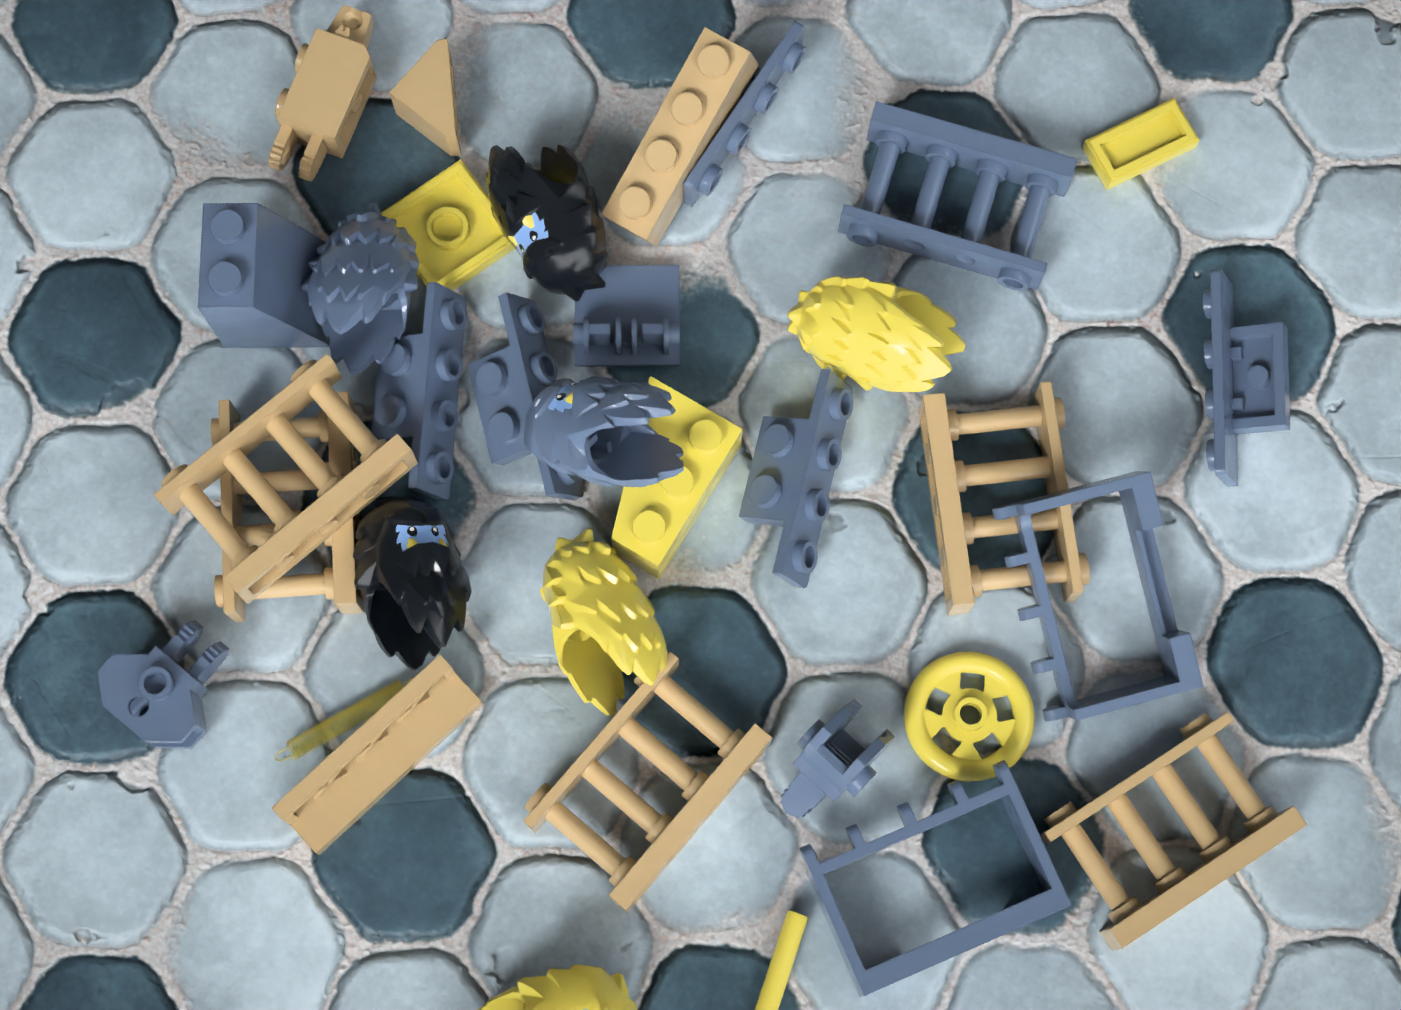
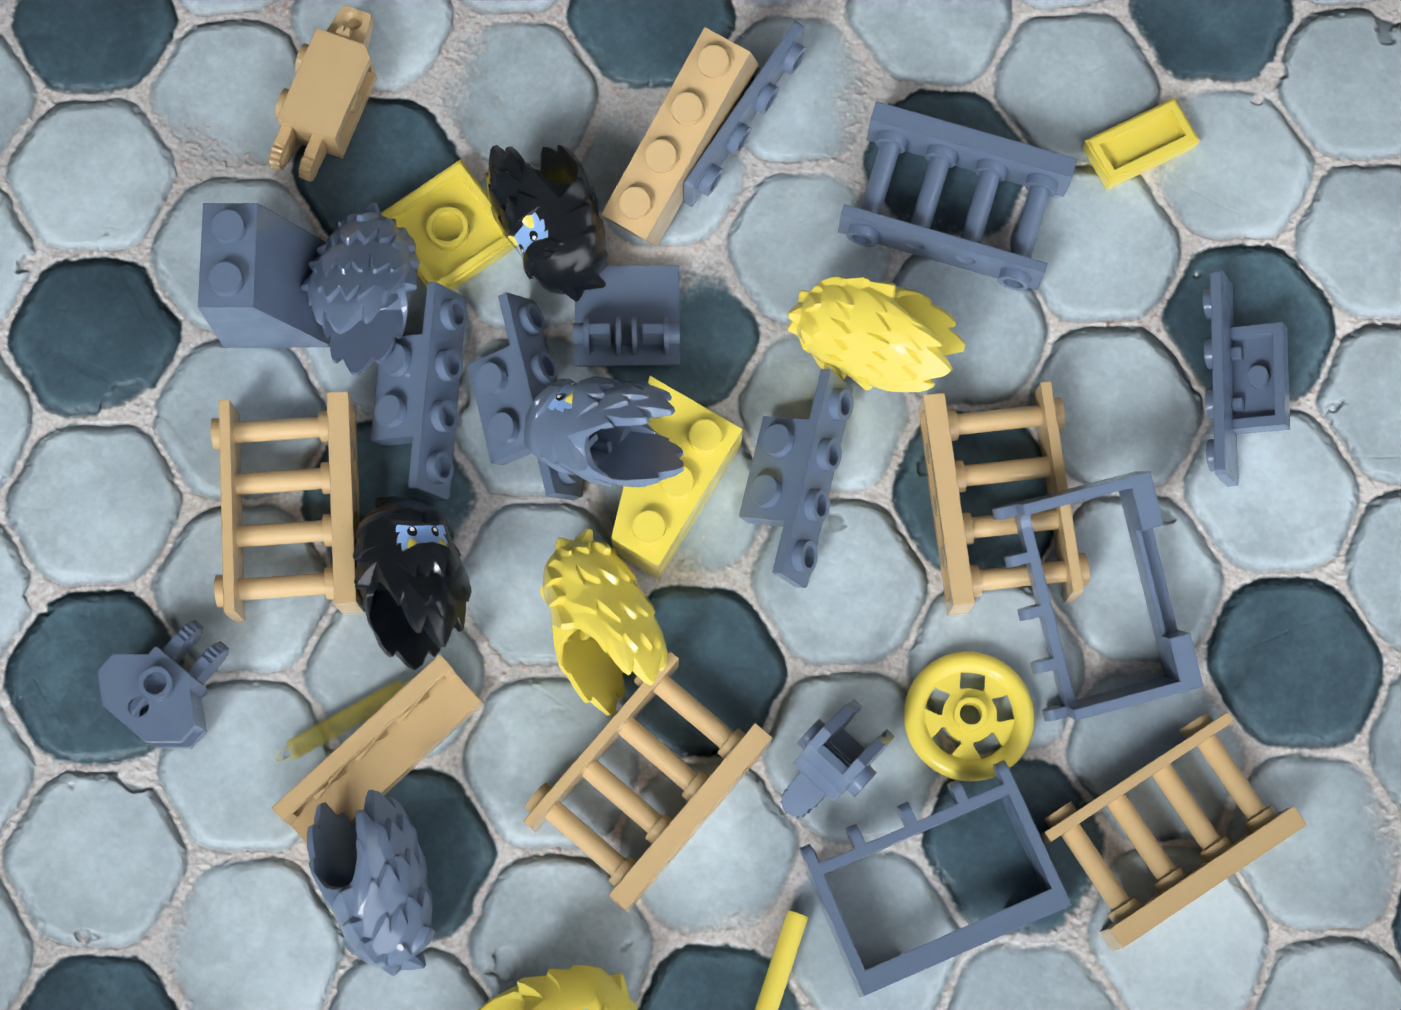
tan fence [153,354,418,604] -> none
tan slope [389,39,461,156] -> none
none -> sand blue head [307,789,435,976]

